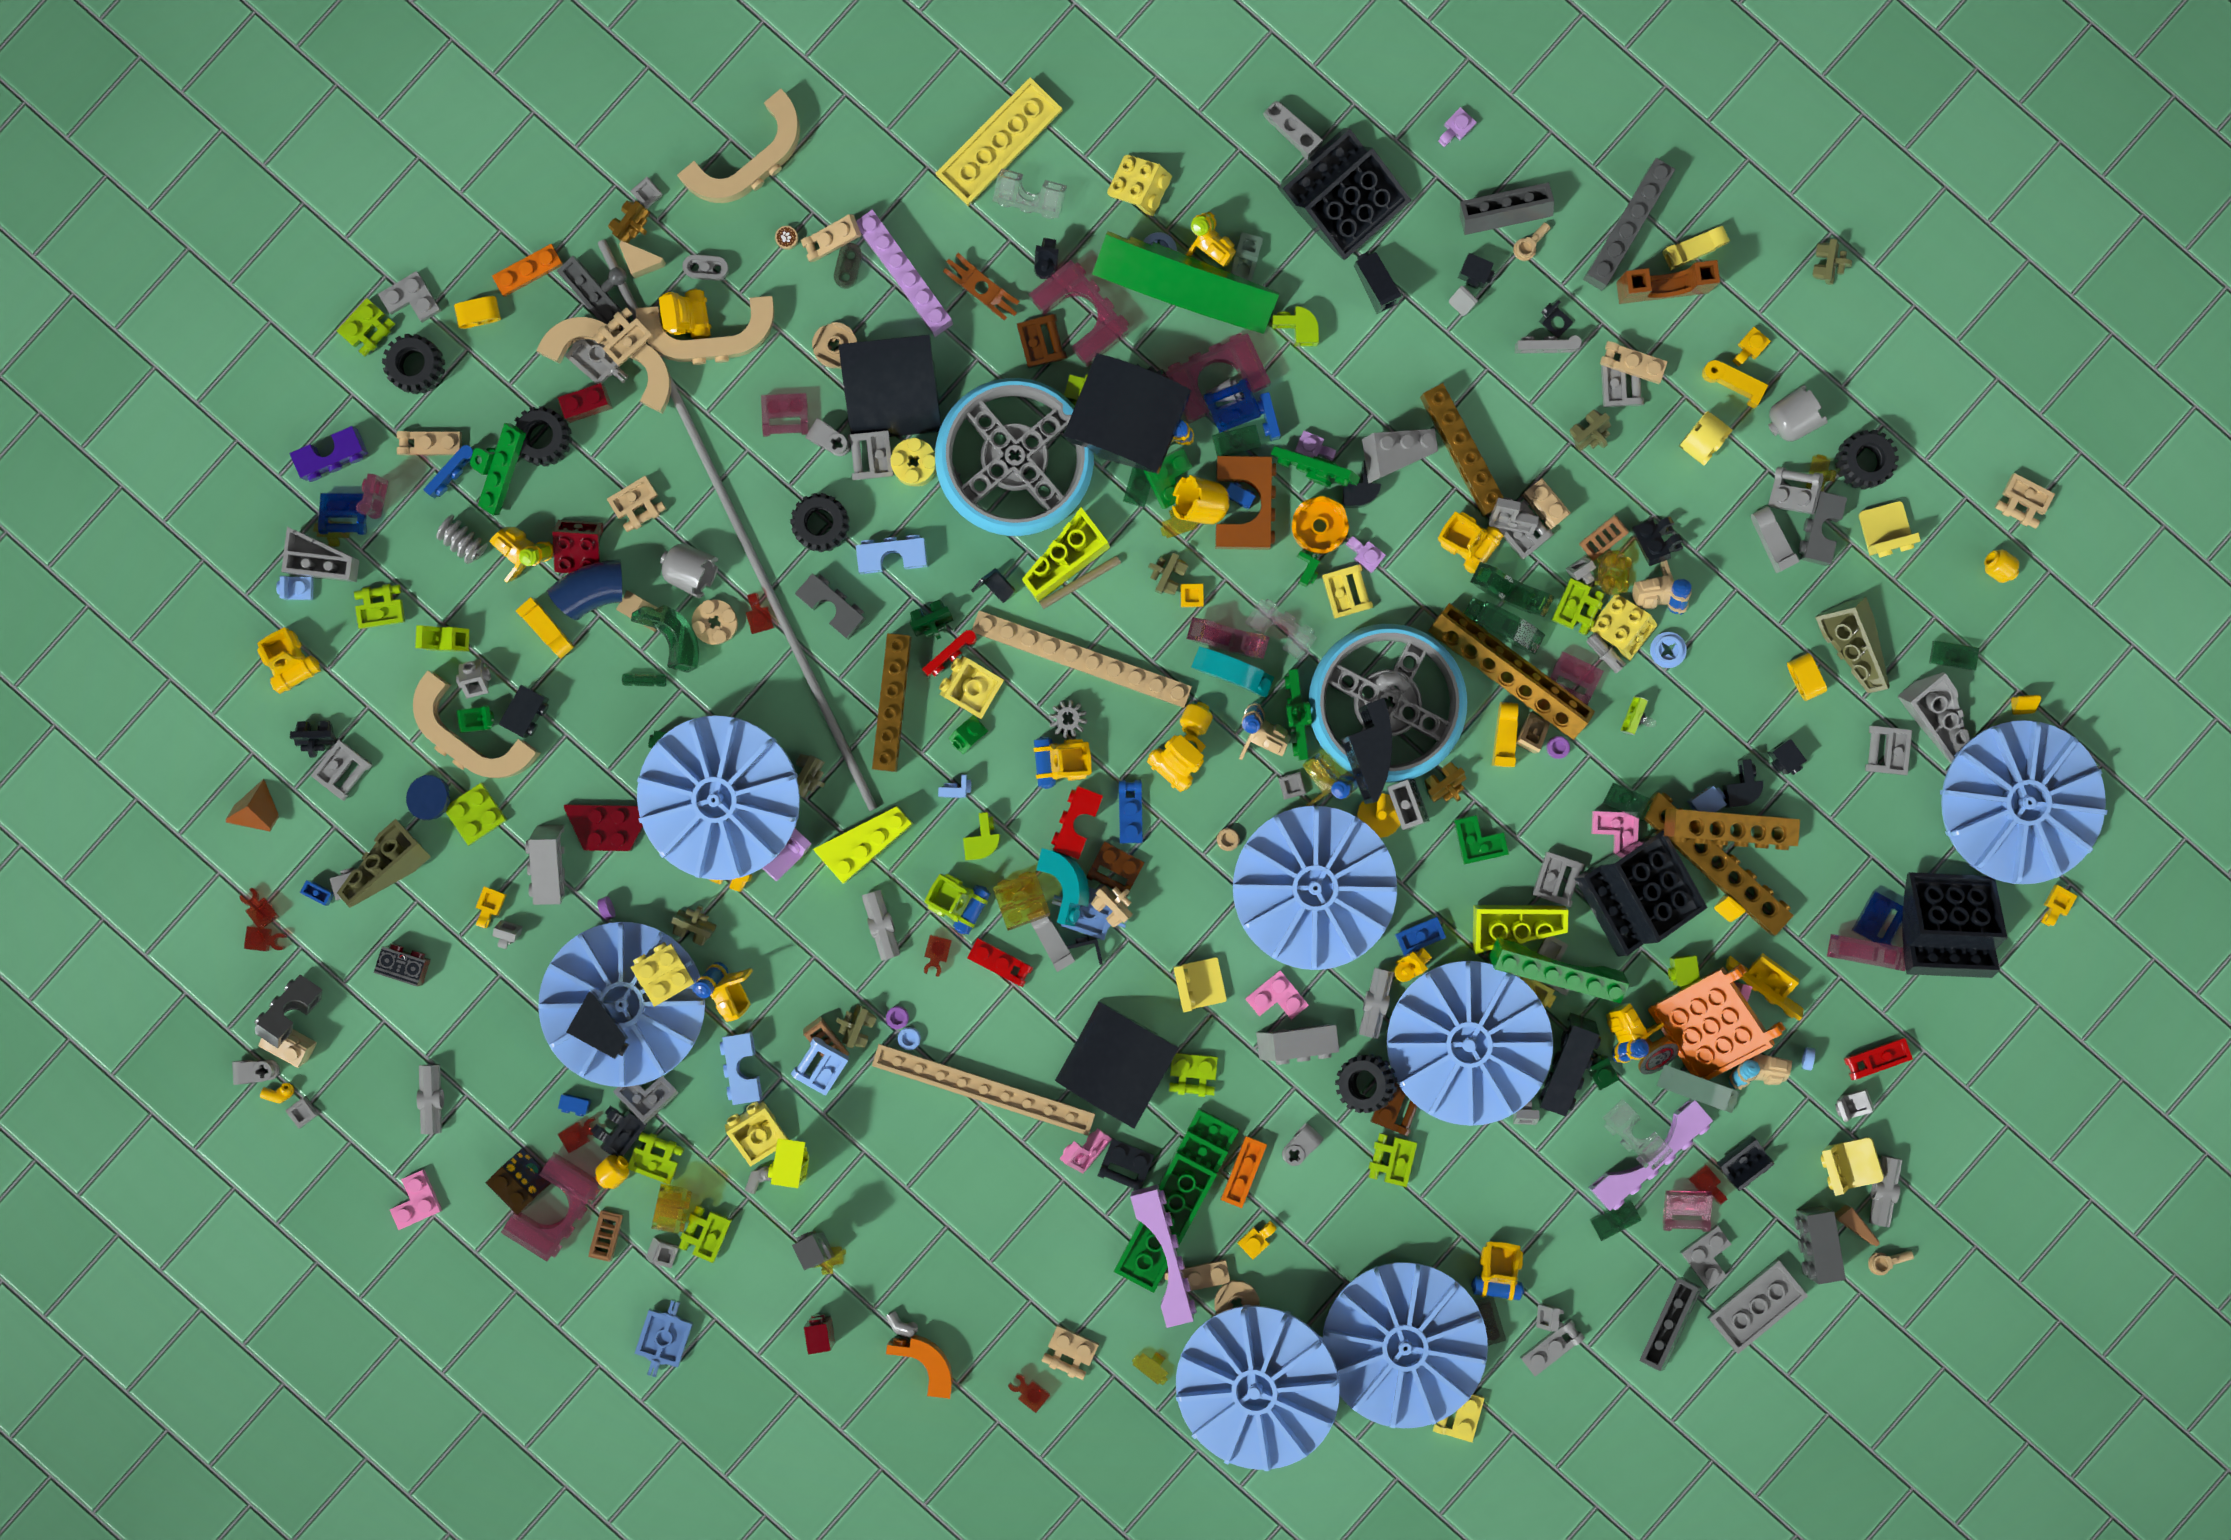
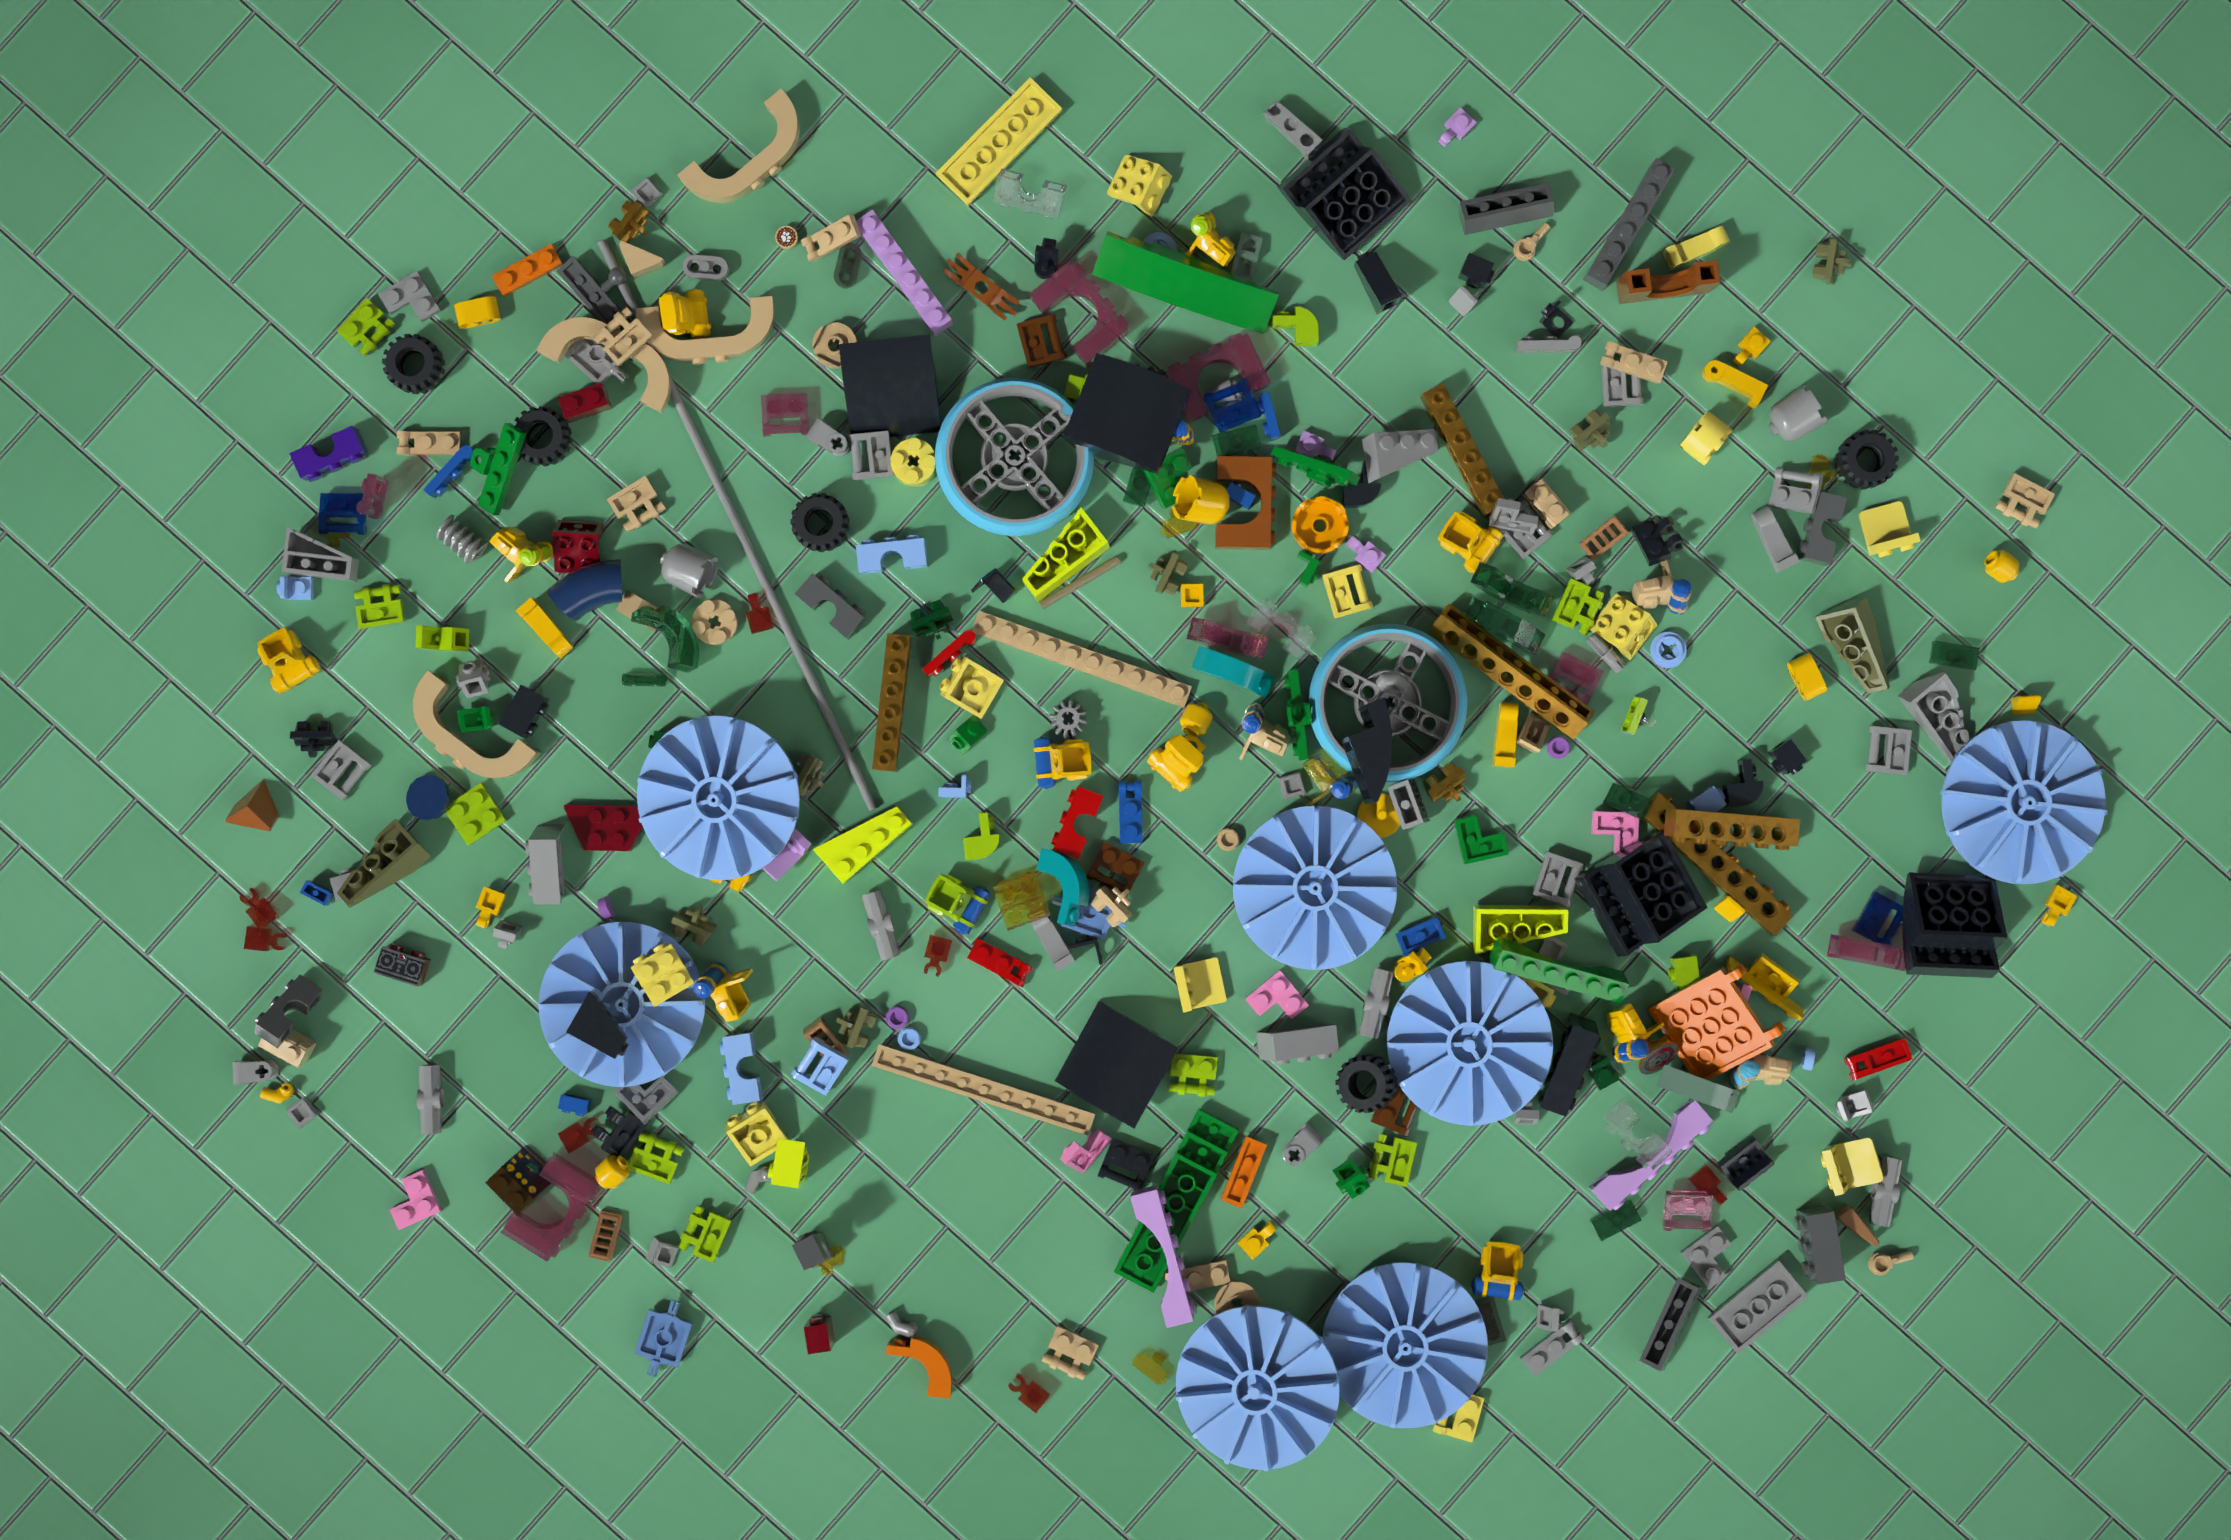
clear yellow brick [651,1183,692,1234] -> none
clear yellow plate [1594,550,1632,595] -> none
none -> green brick [1332,1158,1371,1199]

